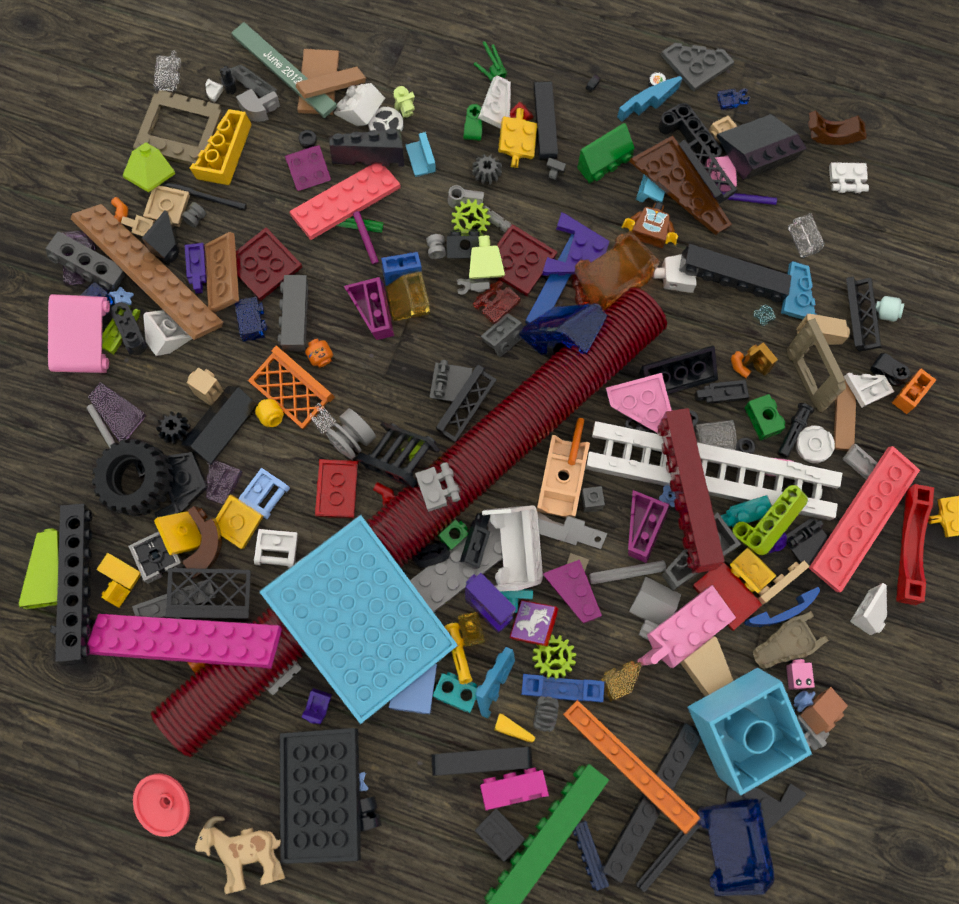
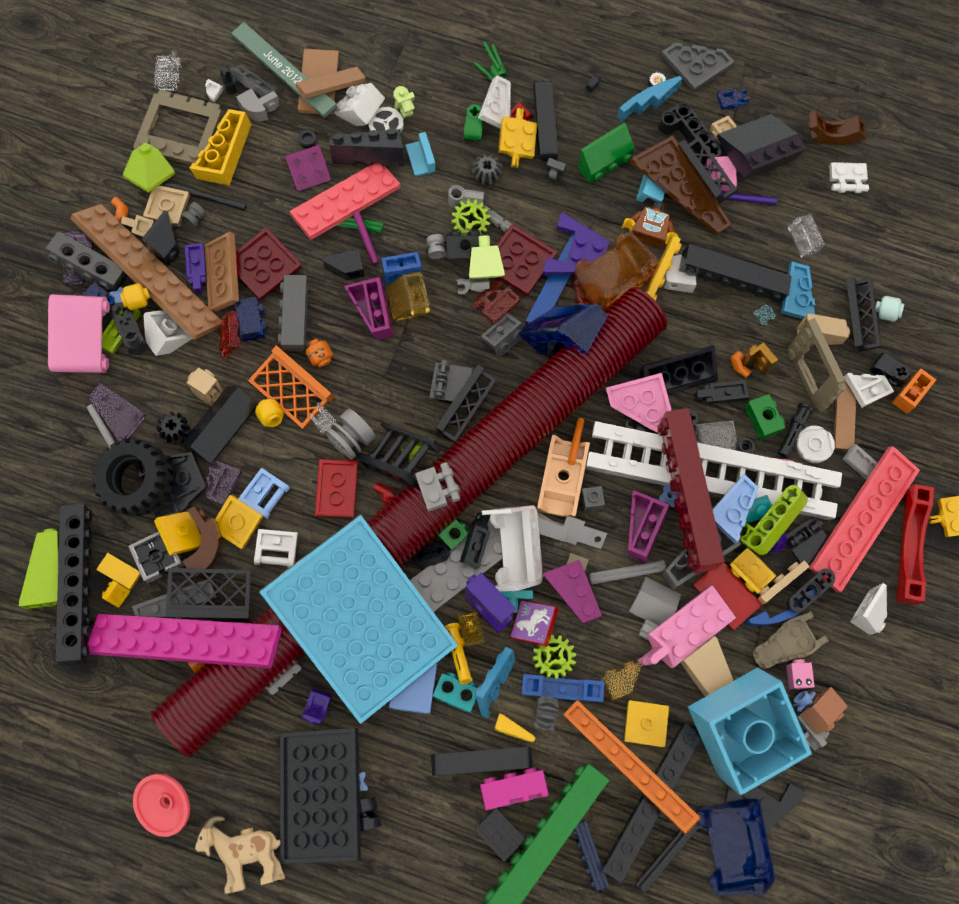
none -> yellow head [120,283,150,310]
none -> clear red plate [218,311,240,358]
none -> black slope [322,249,364,281]
none -> yellow plate [624,700,669,748]
none -> yellow plate [646,236,682,301]
none -> light blue wing [712,474,759,544]
none -> black beam [786,569,835,613]

